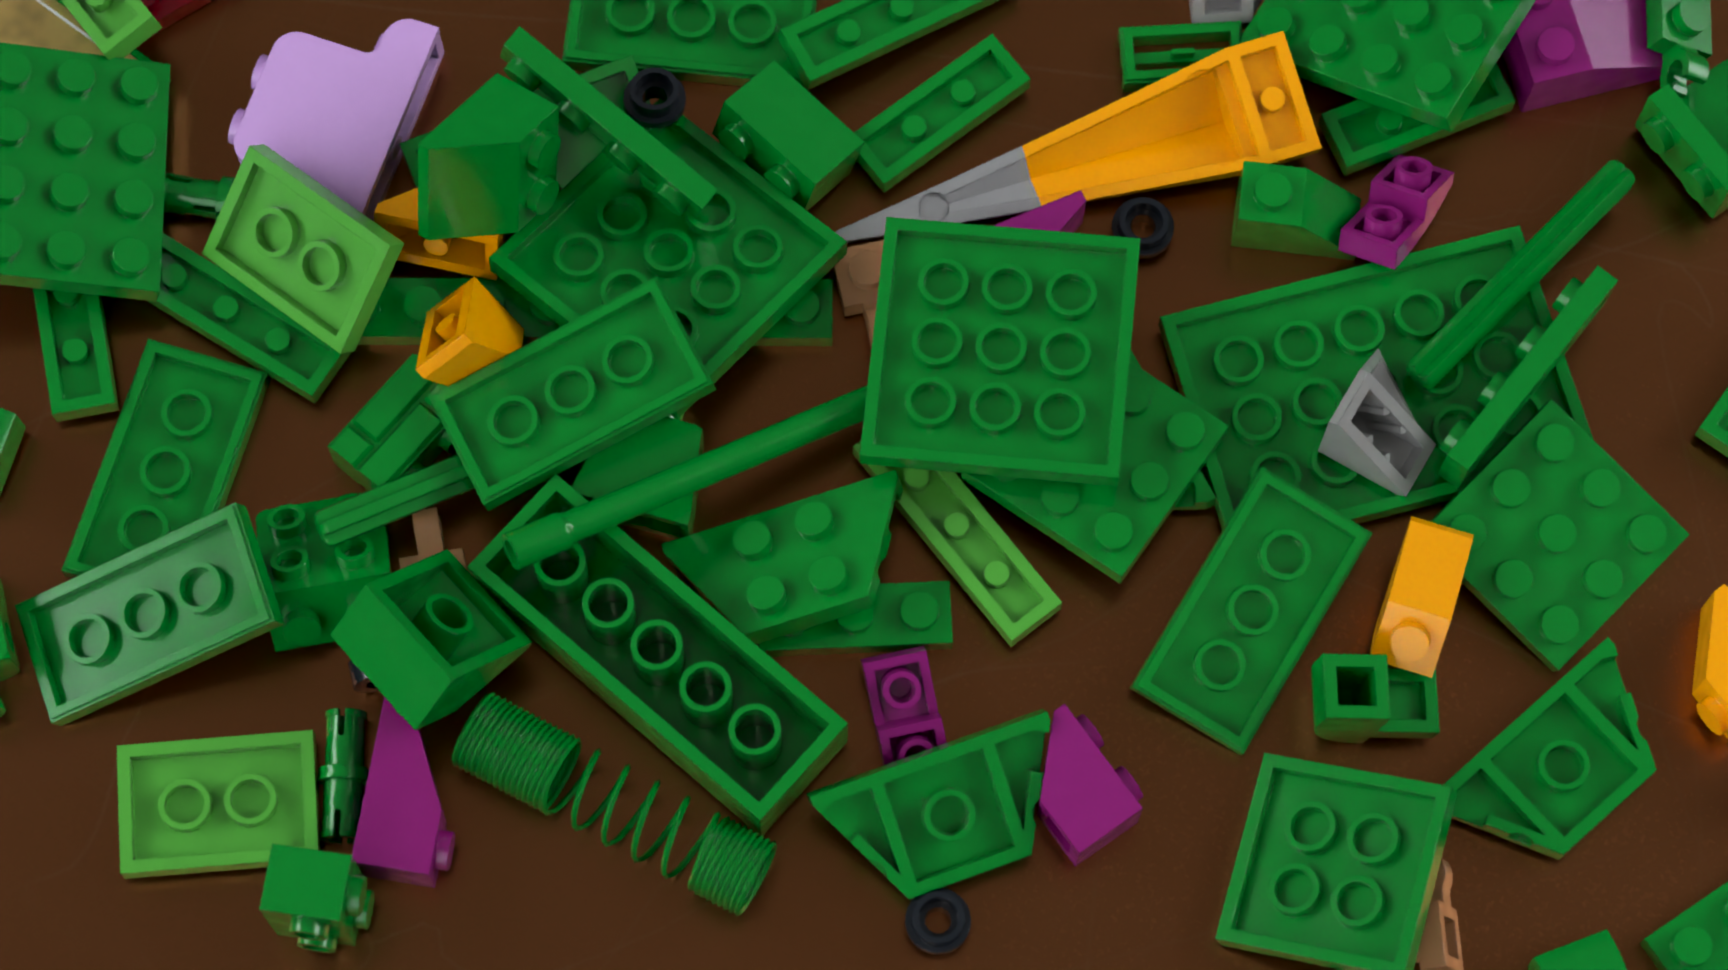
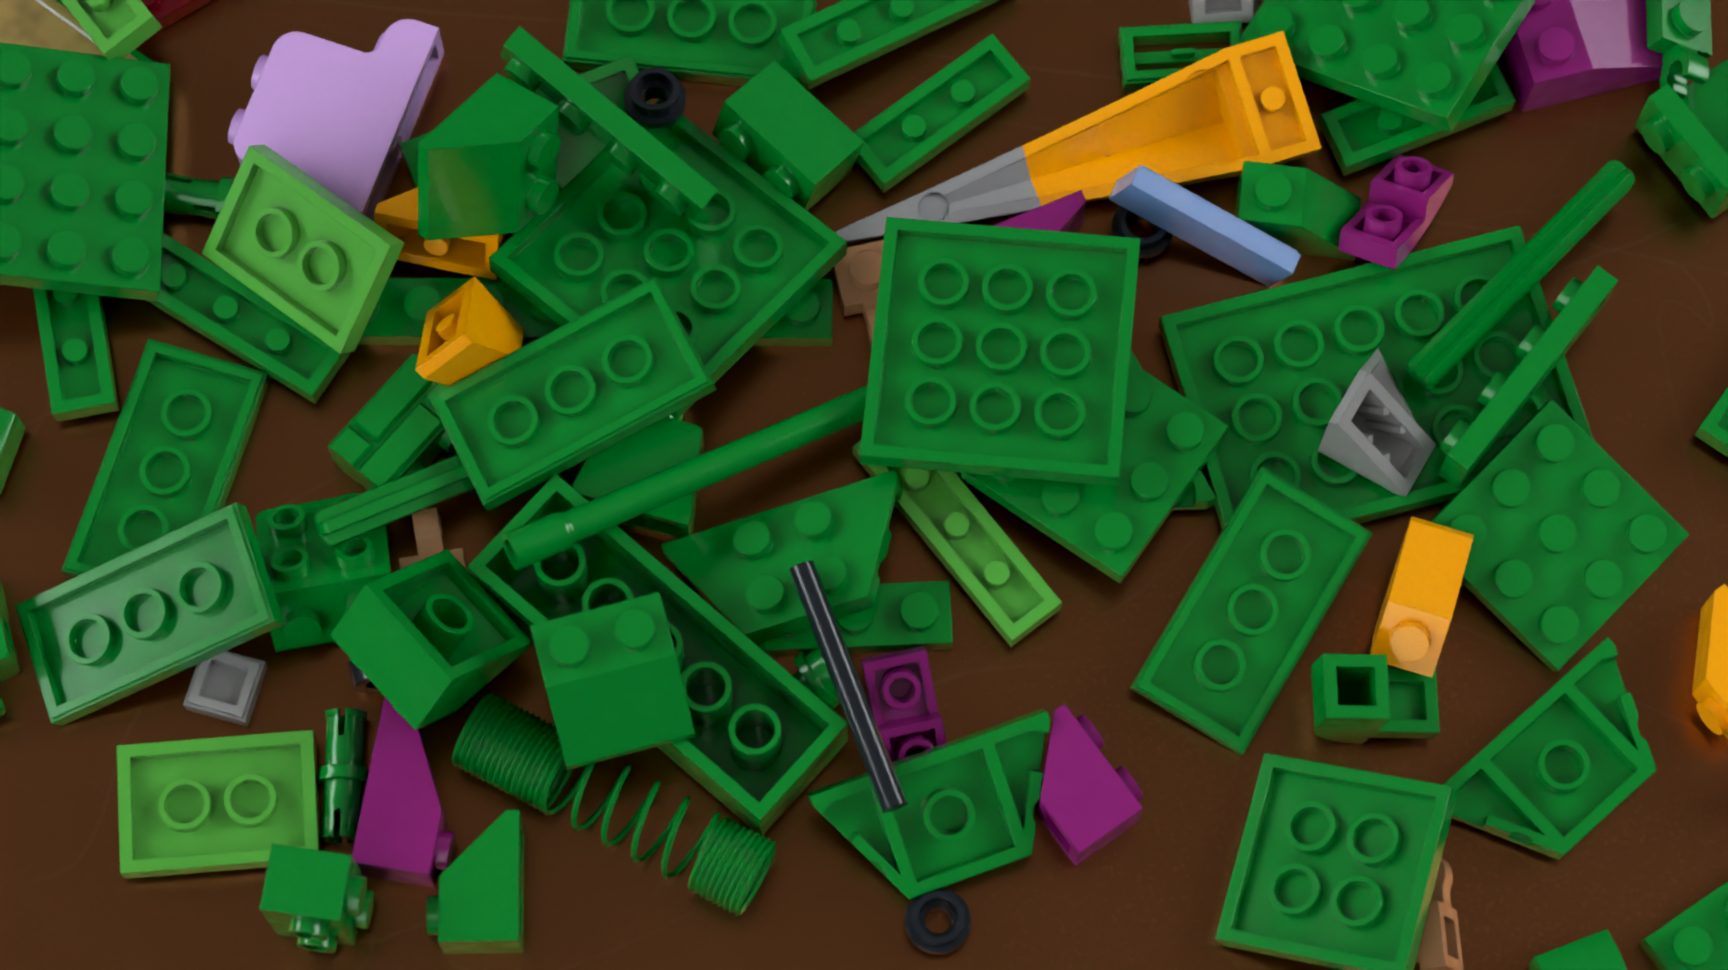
none -> light grey tile [183,651,268,727]
none -> green slope [426,810,524,954]
none -> green slope [530,592,696,770]
none -> black bar [789,561,908,813]
none -> green plate [792,647,840,709]
none -> medium blue tile [1109,165,1301,287]

